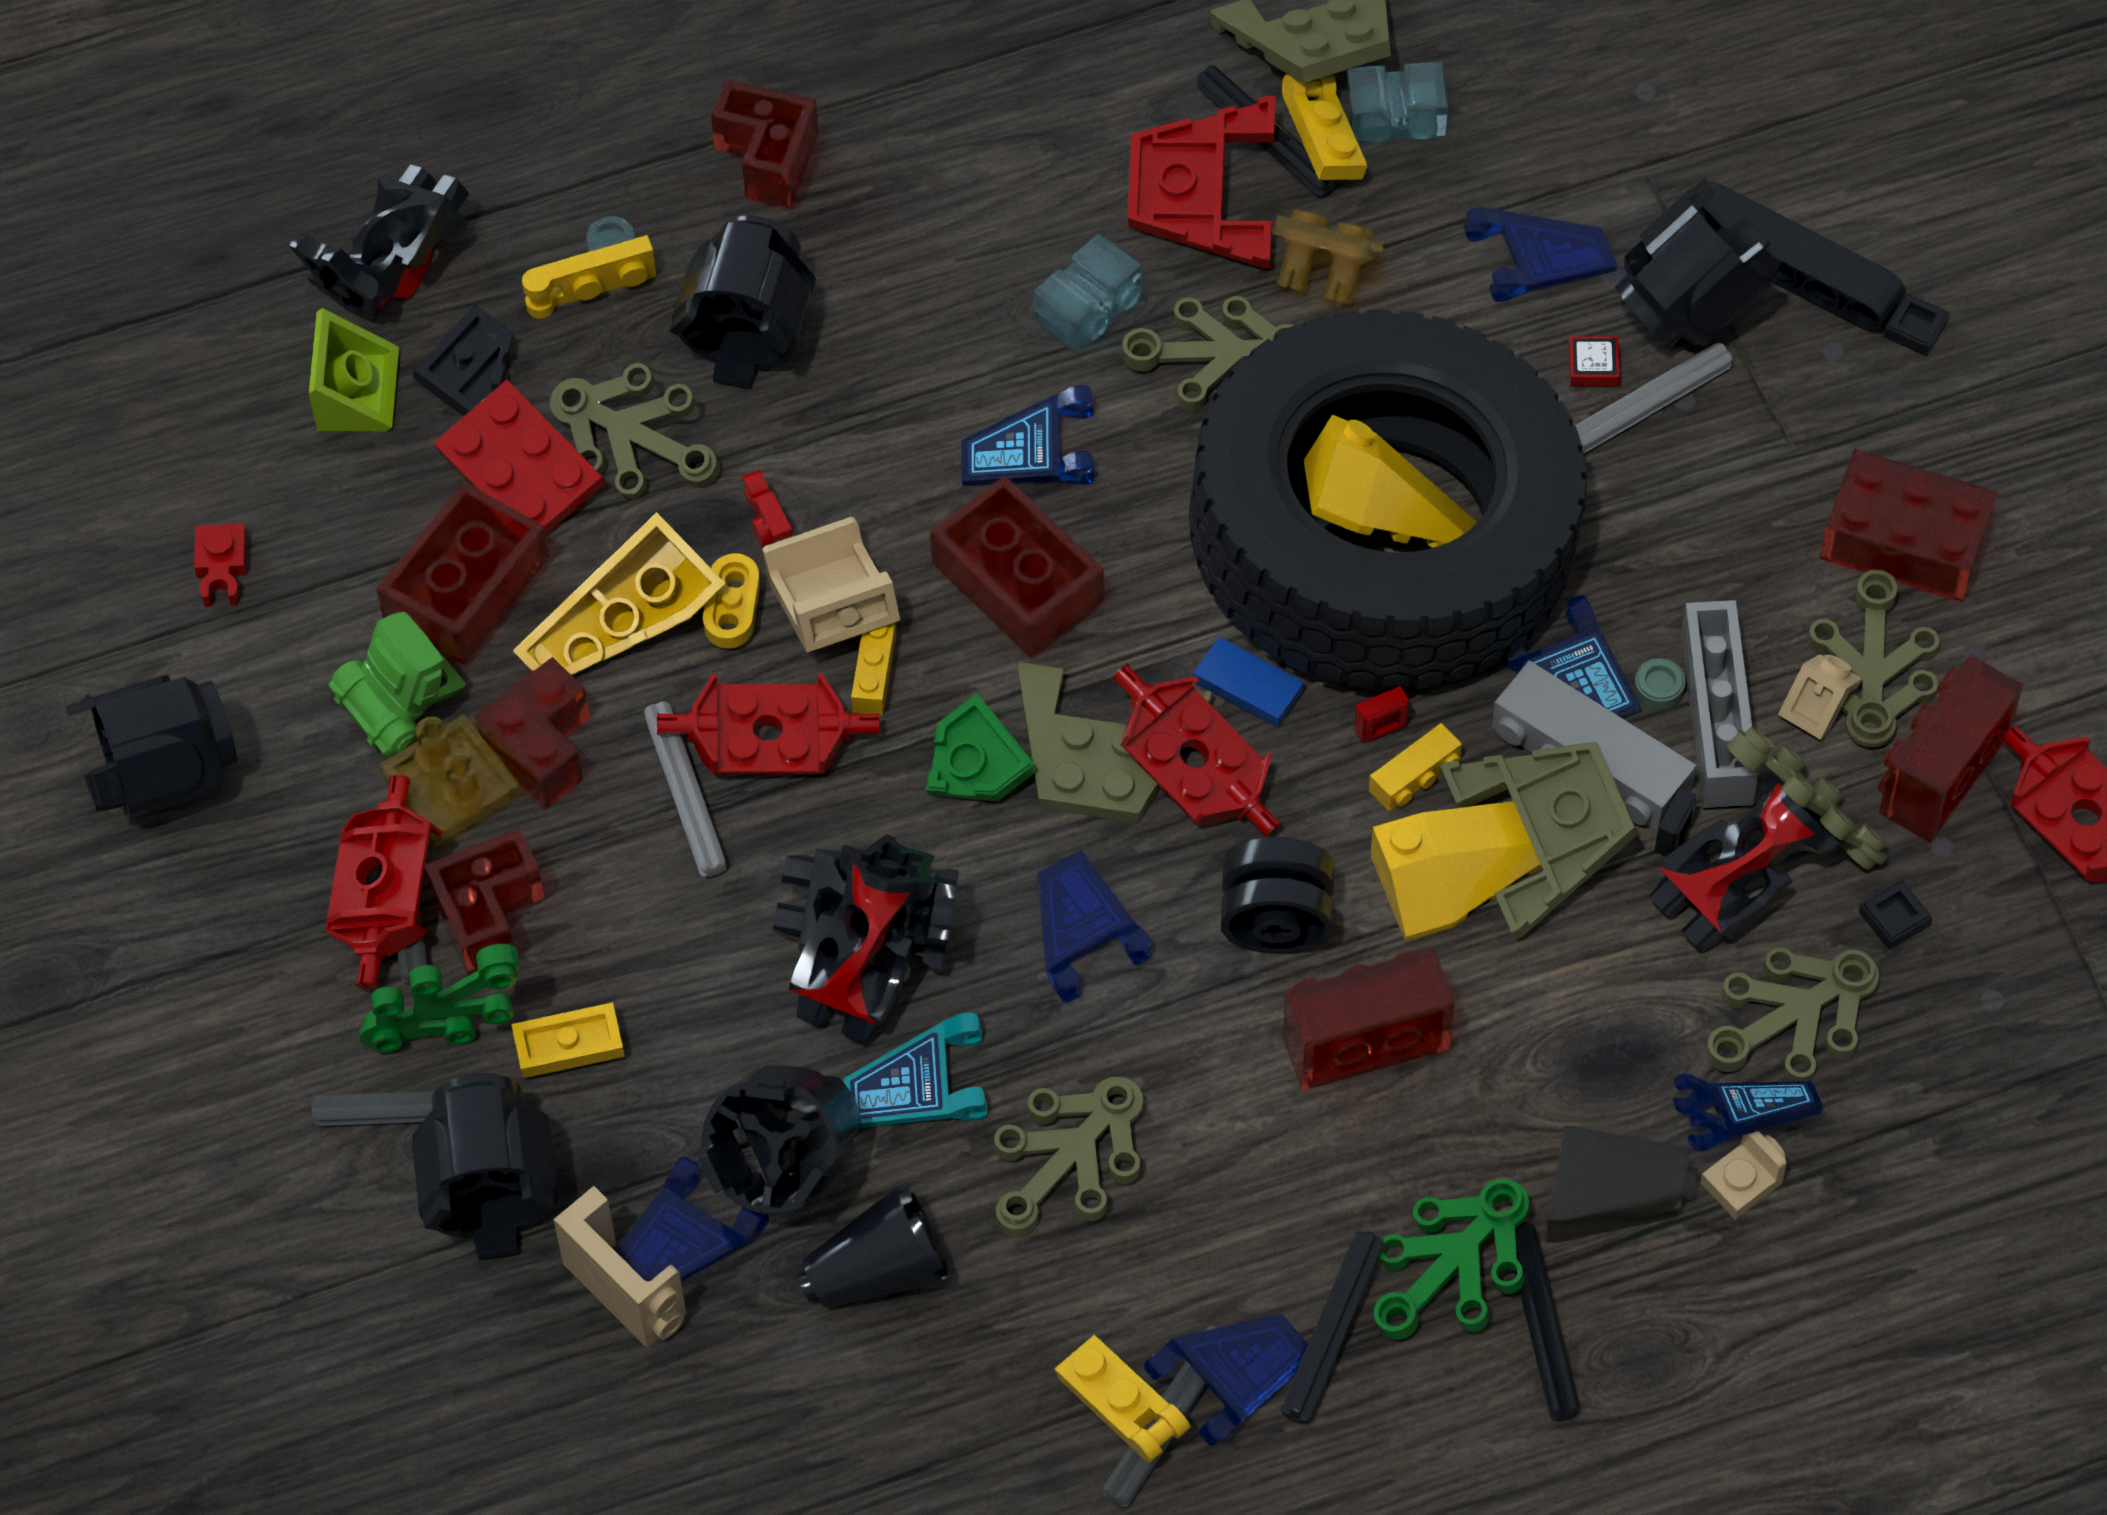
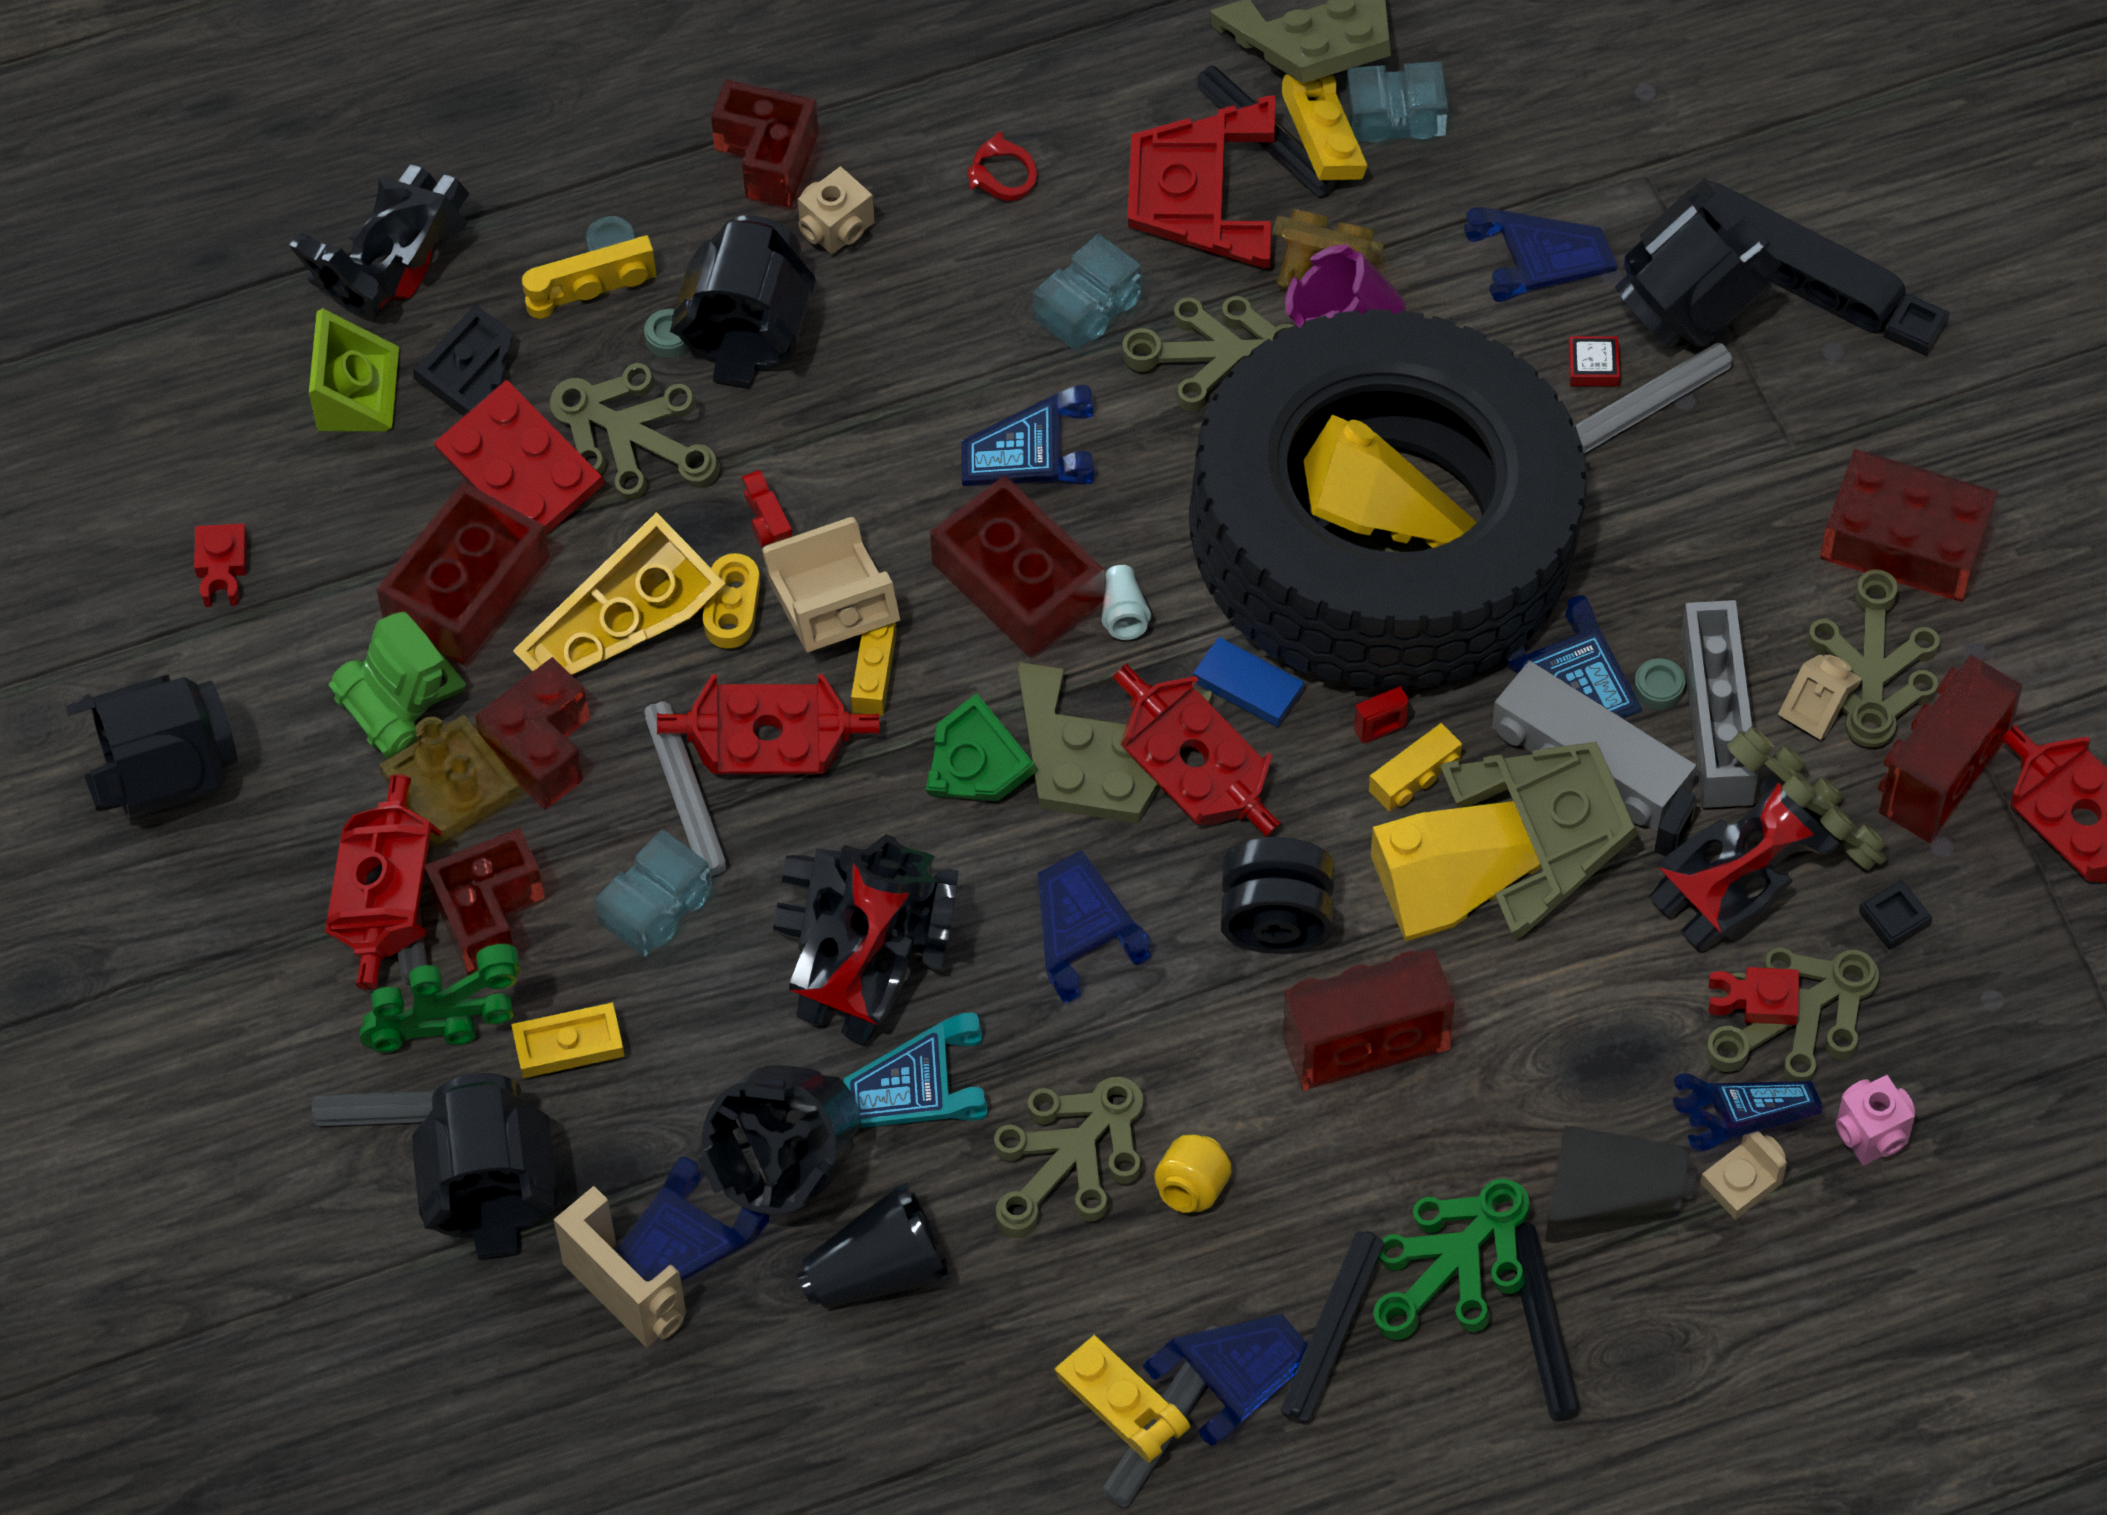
none -> clear light blue brick [594,829,712,957]
none -> sand green tile [644,309,689,358]
none -> tan brick [798,166,874,255]
none -> red piece [967,132,1037,201]
none -> light aqua cone [1102,565,1151,640]
none -> yellow head [1154,1134,1232,1213]
none -> magenta cylinder [1285,244,1406,328]
none -> red plate [1708,967,1799,1025]
none -> bright pink brick [1836,1075,1916,1166]

